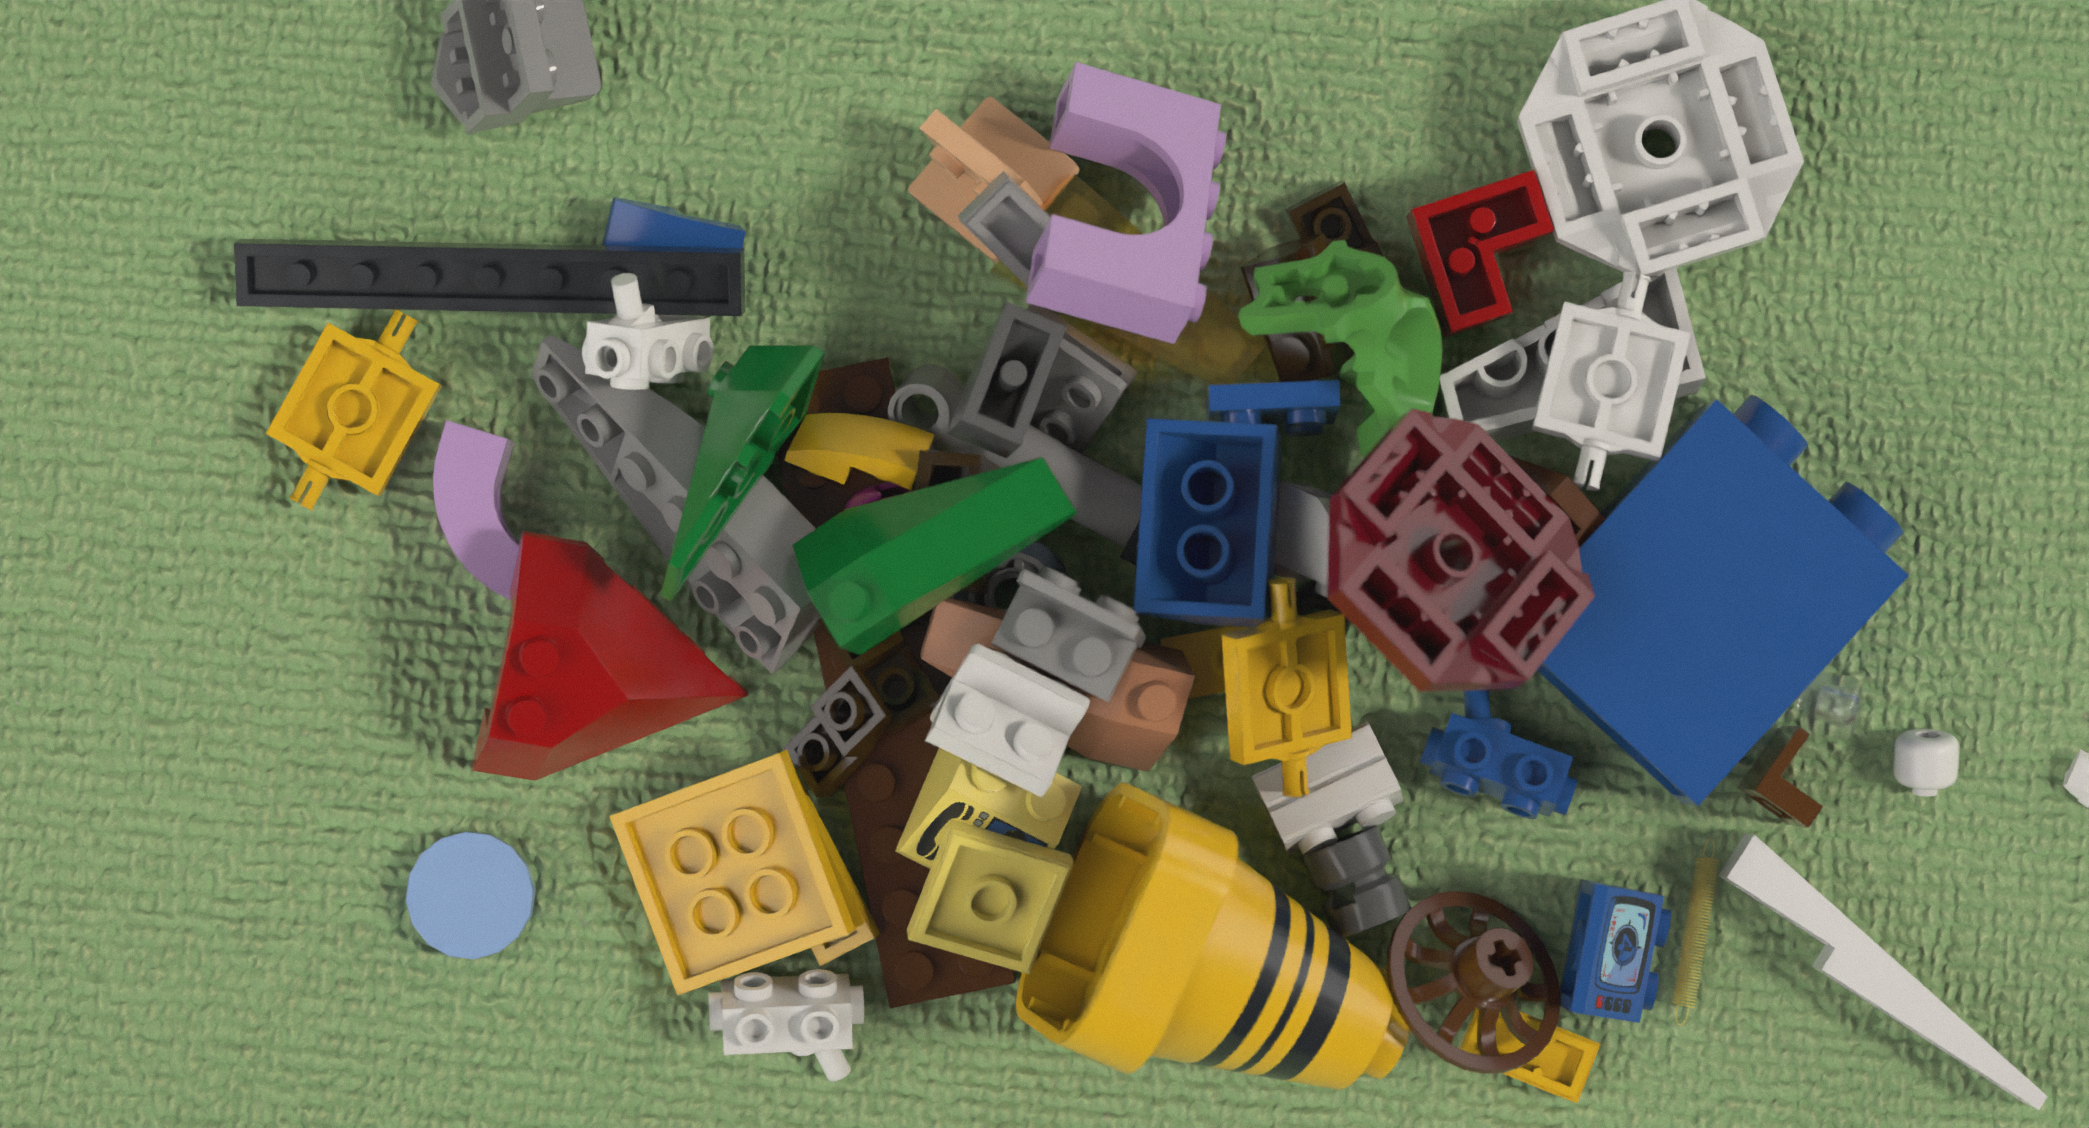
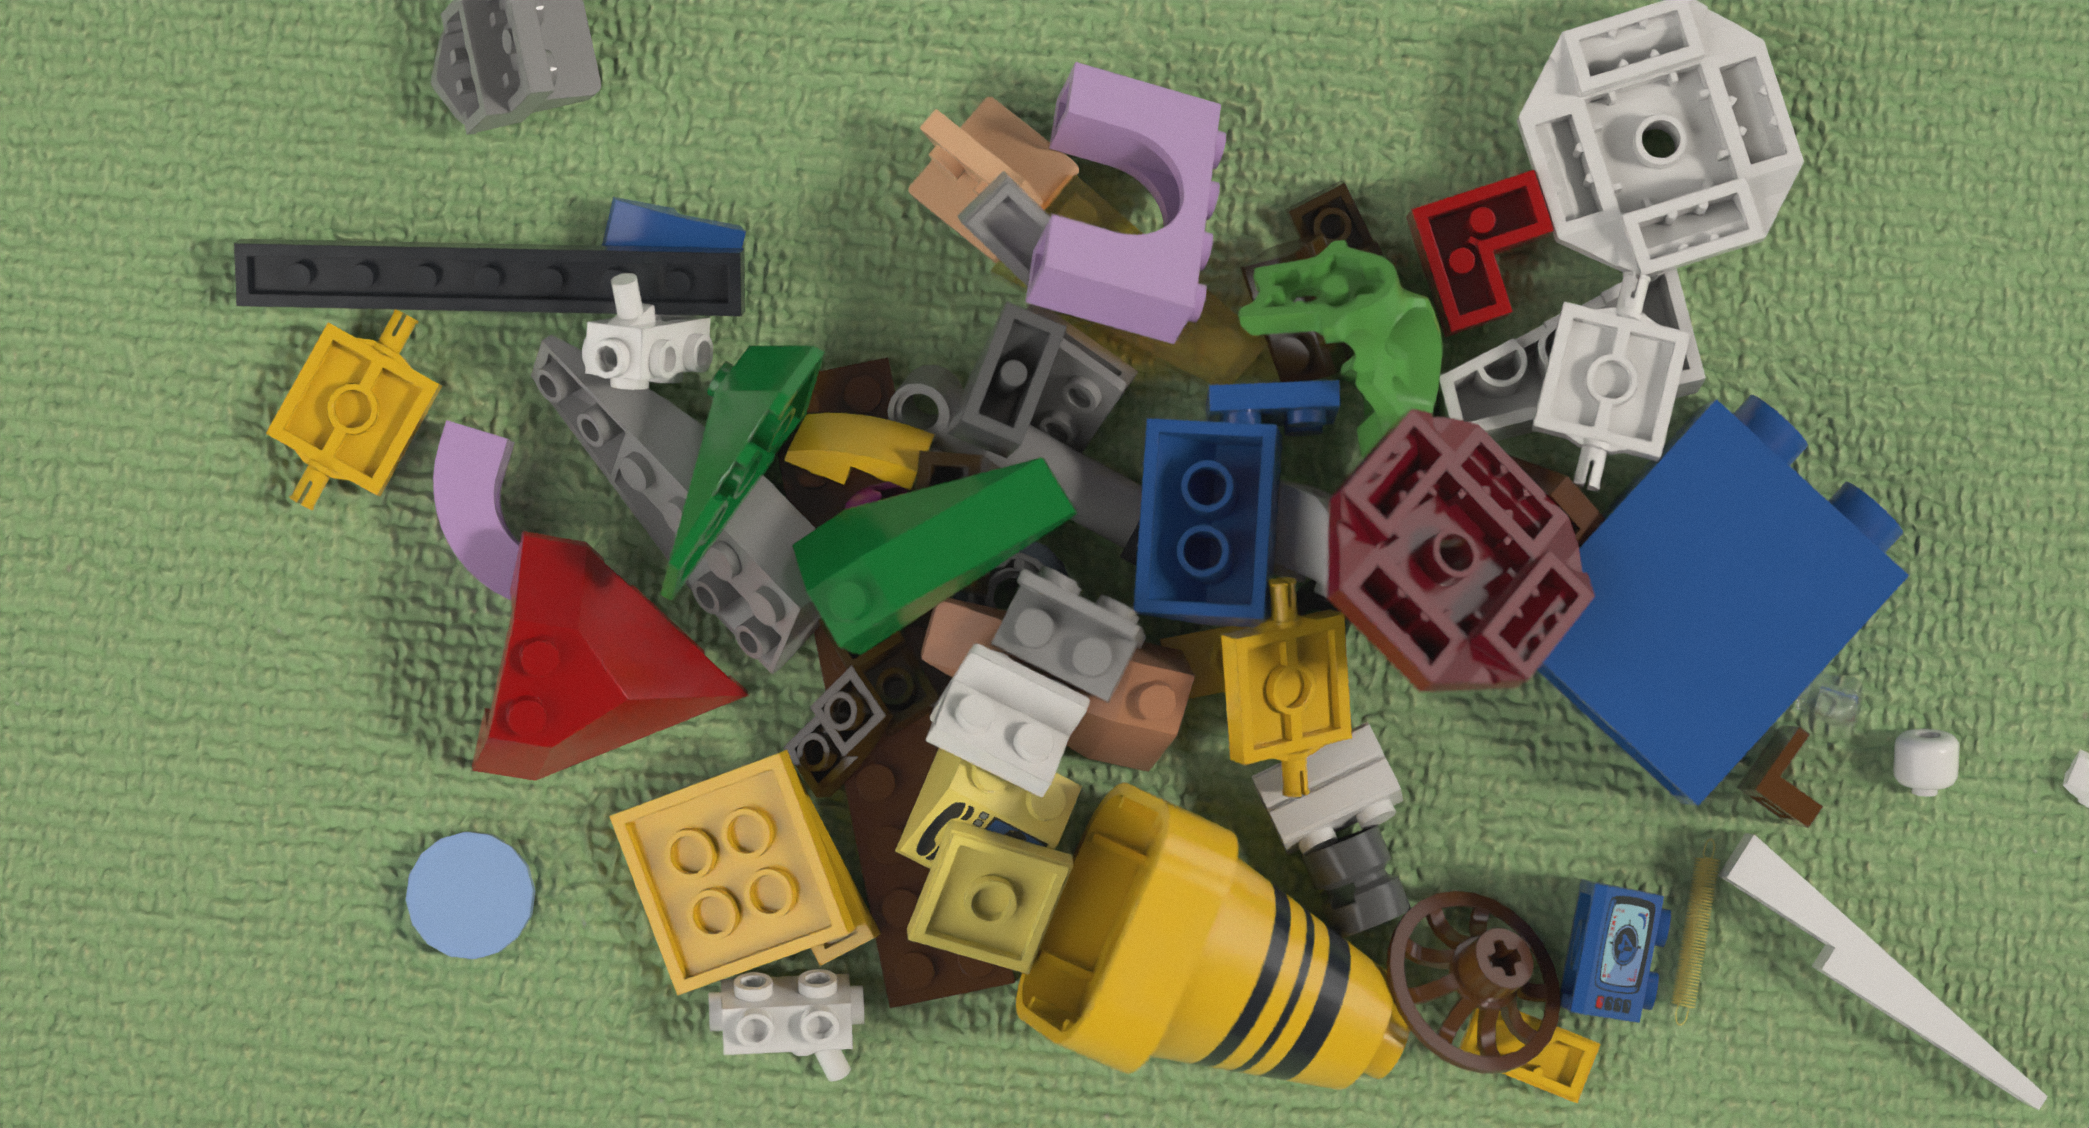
blue brick [1419,690,1578,819] -> none

